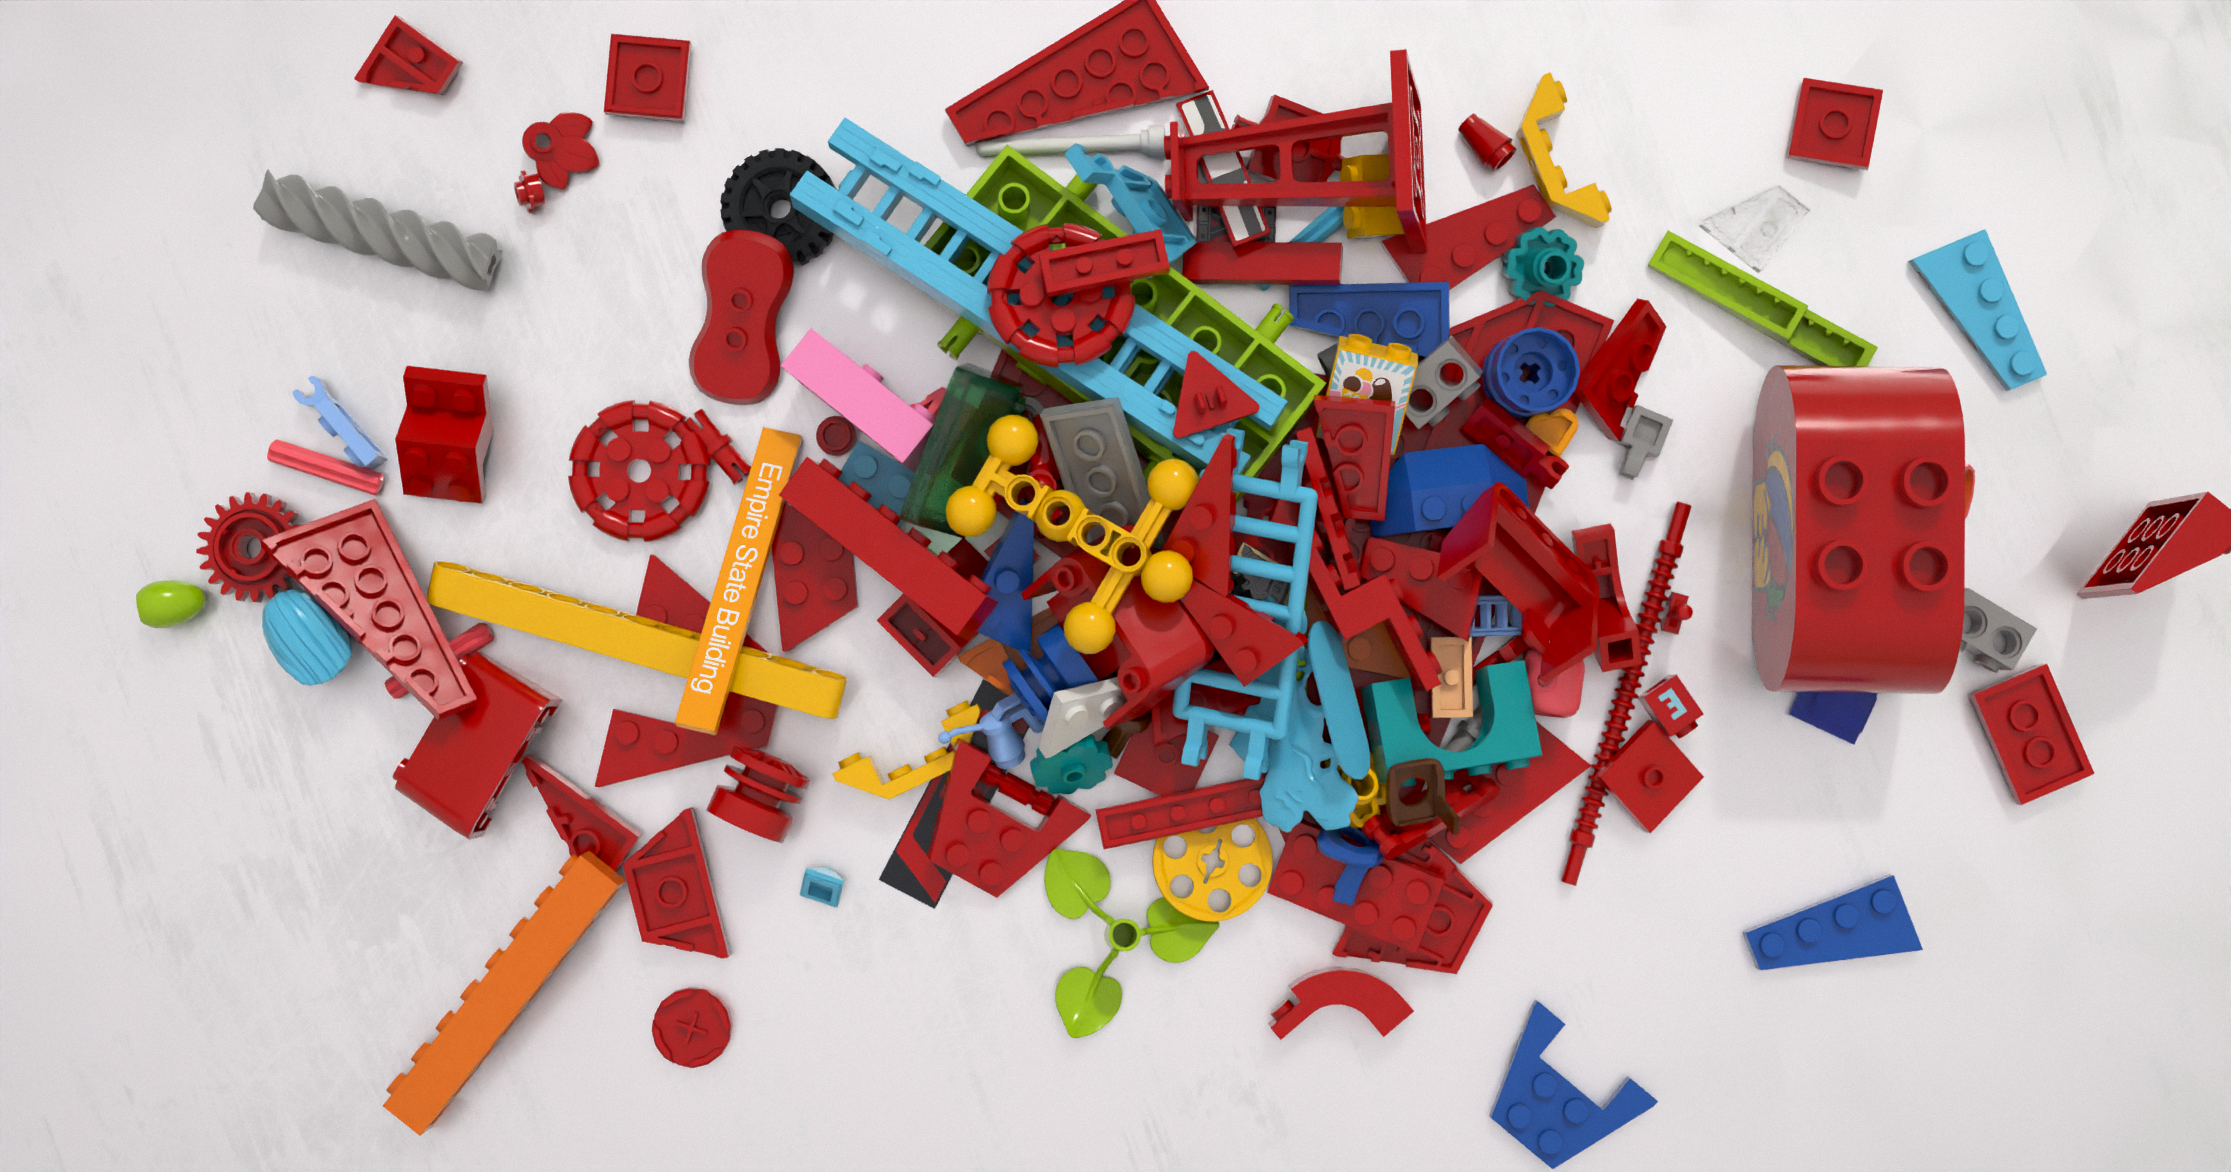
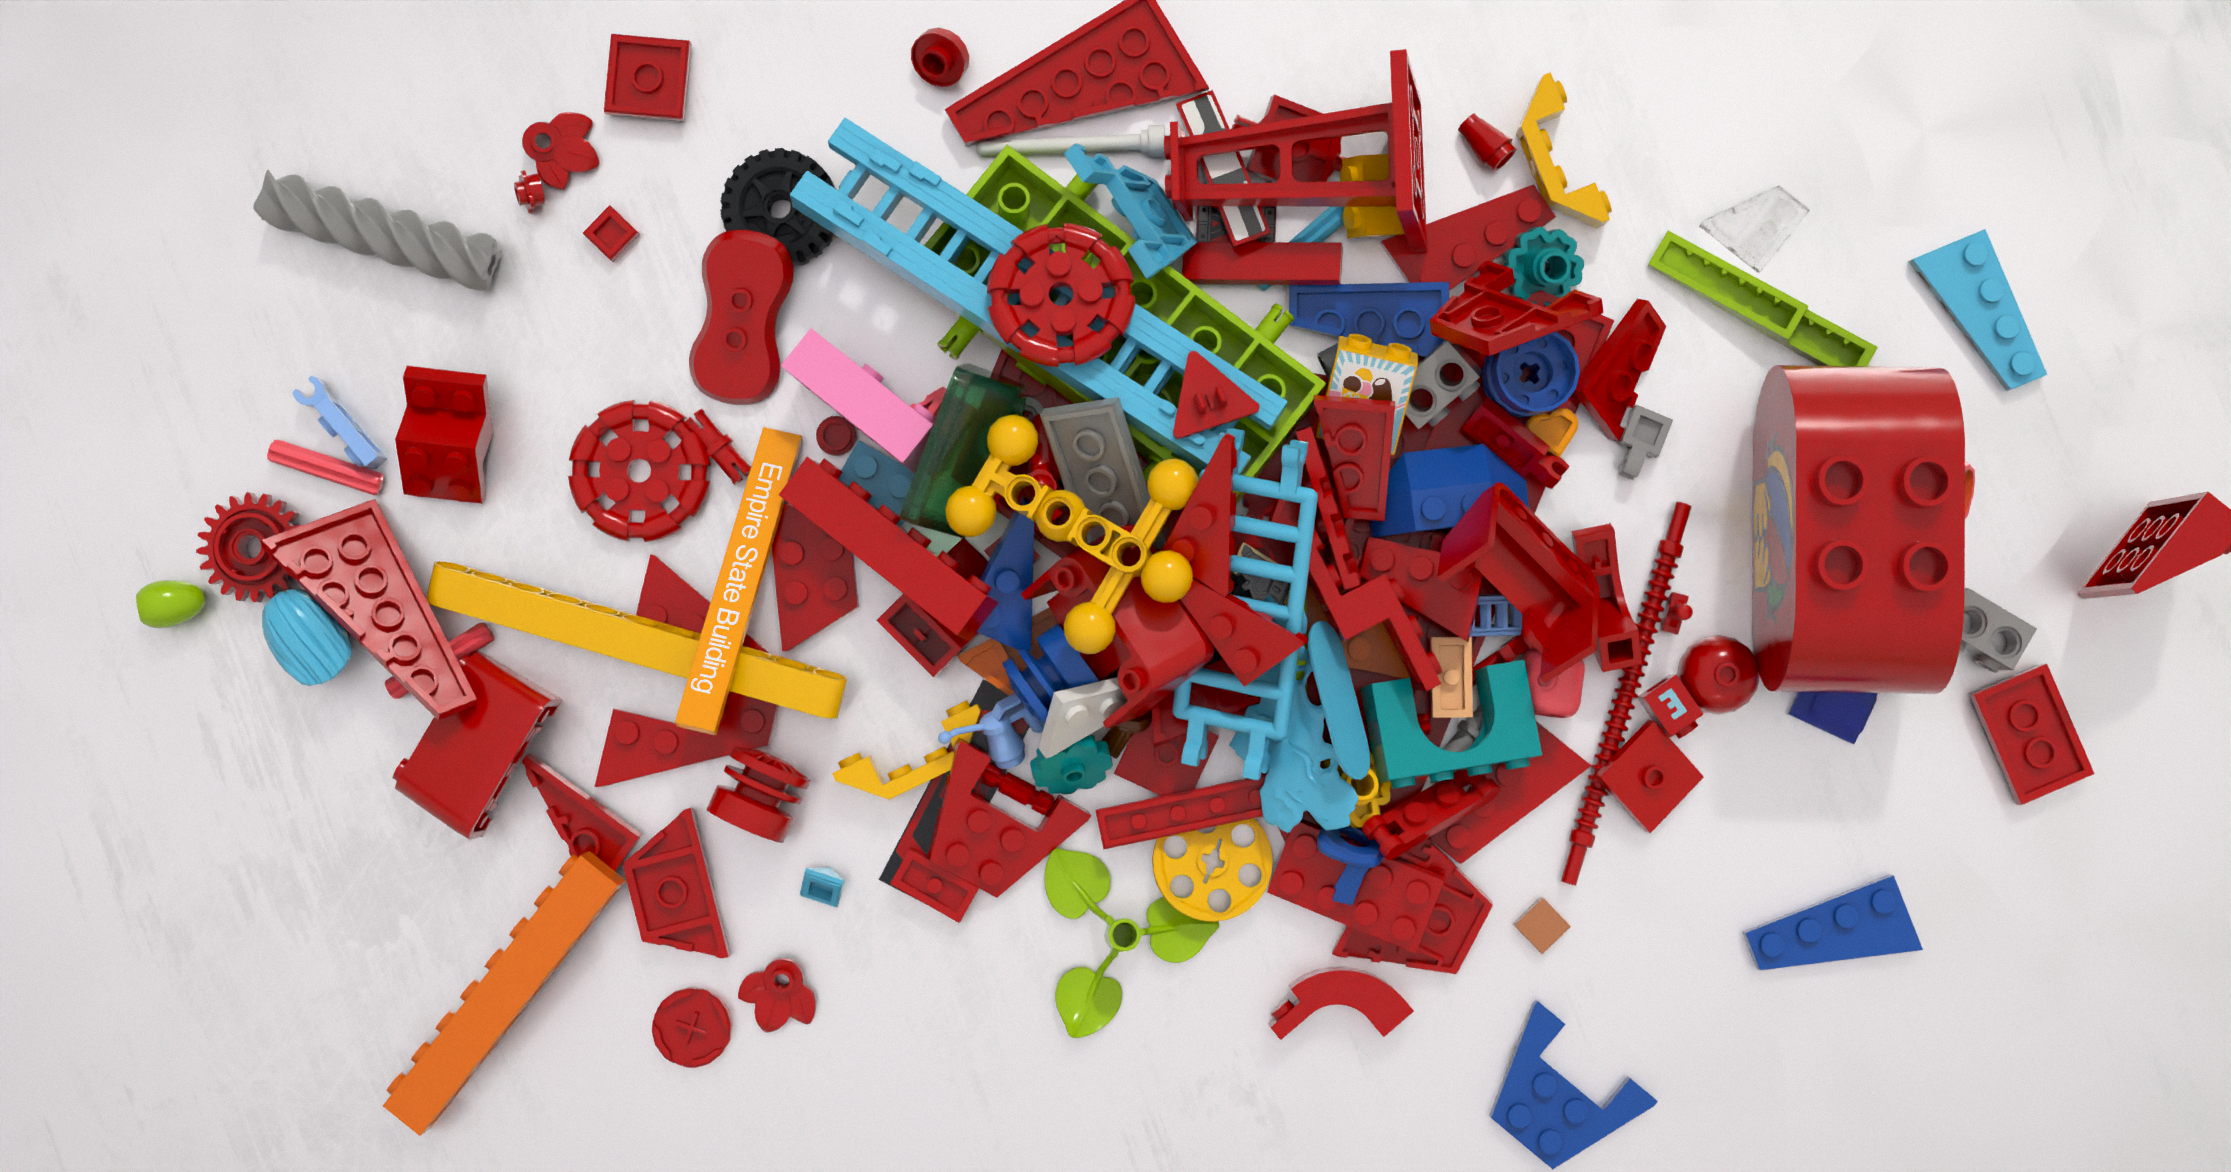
red wing [354,15,463,95] -> none
red plate [1039,229,1170,297] -> none
reddish brown piece [1386,758,1461,835] -> none
red plate [1788,78,1883,170] -> none
none -> red tile [583,205,640,262]
none -> red plate [738,958,816,1033]
none -> red plate [890,848,979,923]
none -> red plate [911,27,969,87]
none -> red wing [1429,260,1604,356]
none -> nougat tile [1513,897,1571,954]
none -> red cylinder [1677,635,1760,715]

